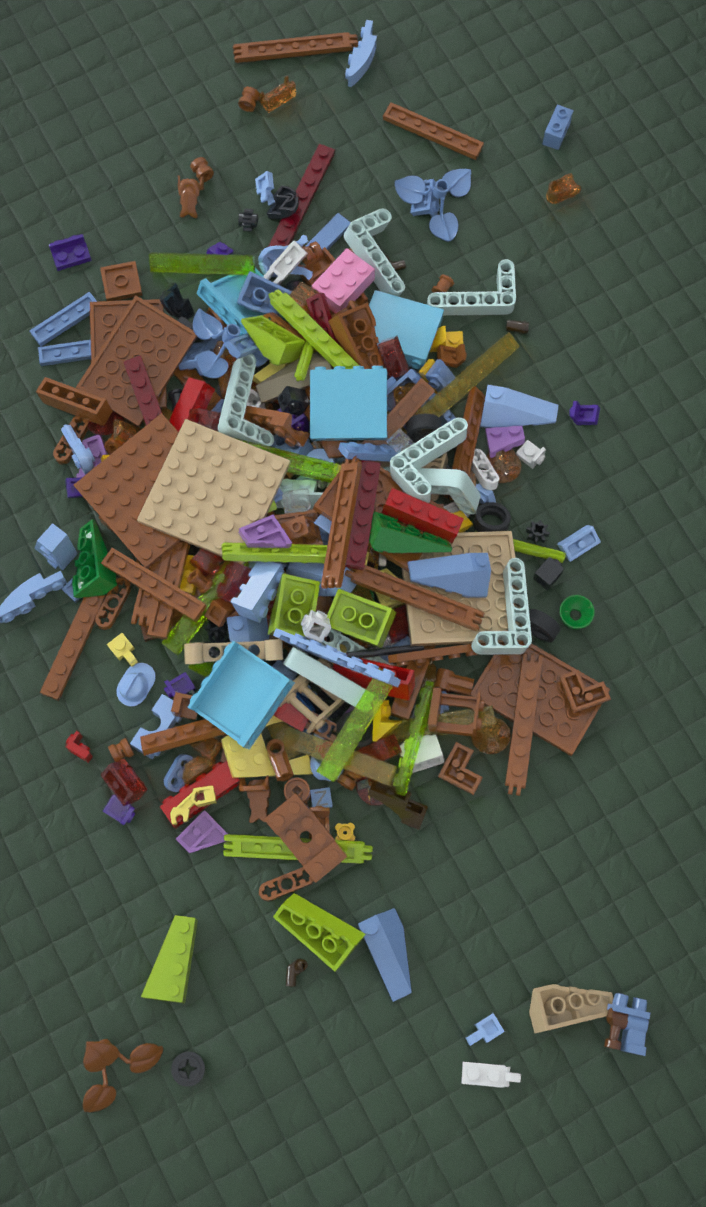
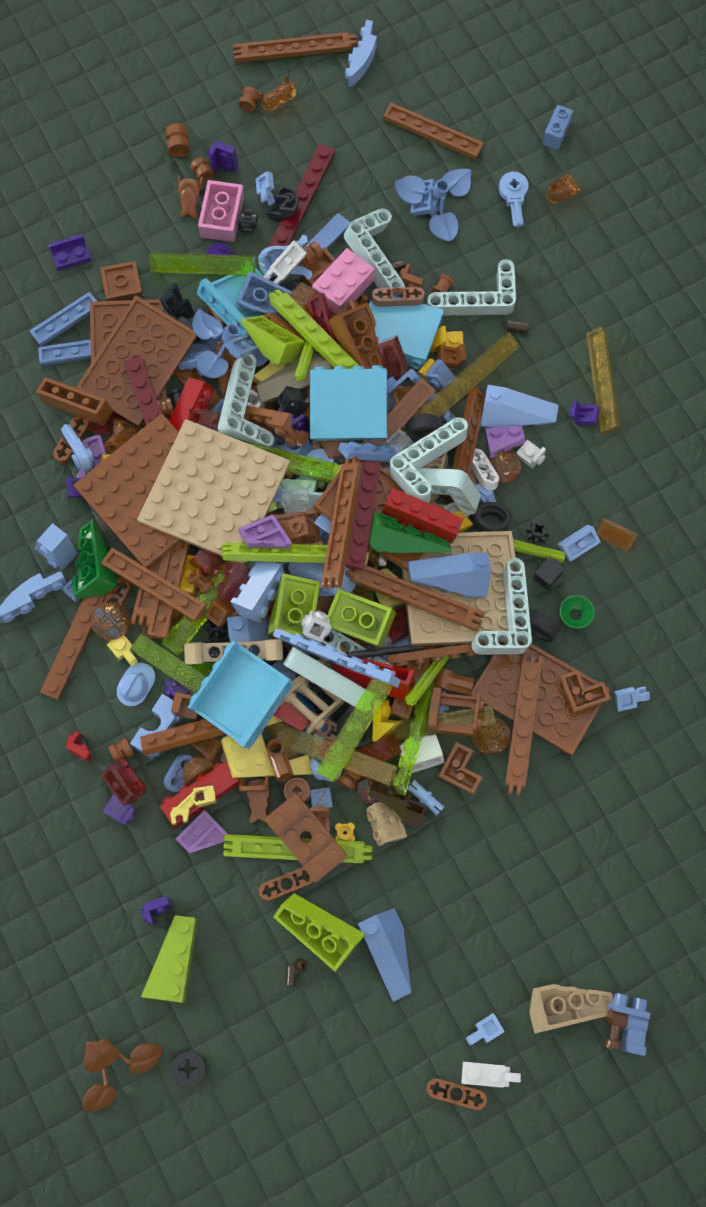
none -> clear orange dish [91,602,130,641]
none -> clear neon green plate [130,633,206,693]
none -> dark purple bracket [141,896,173,926]
none -> dark orange wheel [158,397,173,416]
none -> dark orange wheel [165,123,190,158]
none -> bright pink brick [198,180,244,242]
none -> dark purple bracket [208,140,239,174]
none -> tan bracket [367,802,407,846]
none -> dark orange beam [372,287,425,307]
none -> dark orange bracket [399,264,424,289]
none -> lime axle [406,644,455,706]
none -> light blue pin [407,780,445,816]
none -> dark orange beam [426,1078,487,1110]
none -> light blue piece [499,172,528,228]
none -> clear yellow plate [586,326,620,434]
none -> clear orange slope [596,518,637,552]
none -> light blue plate [614,687,650,712]

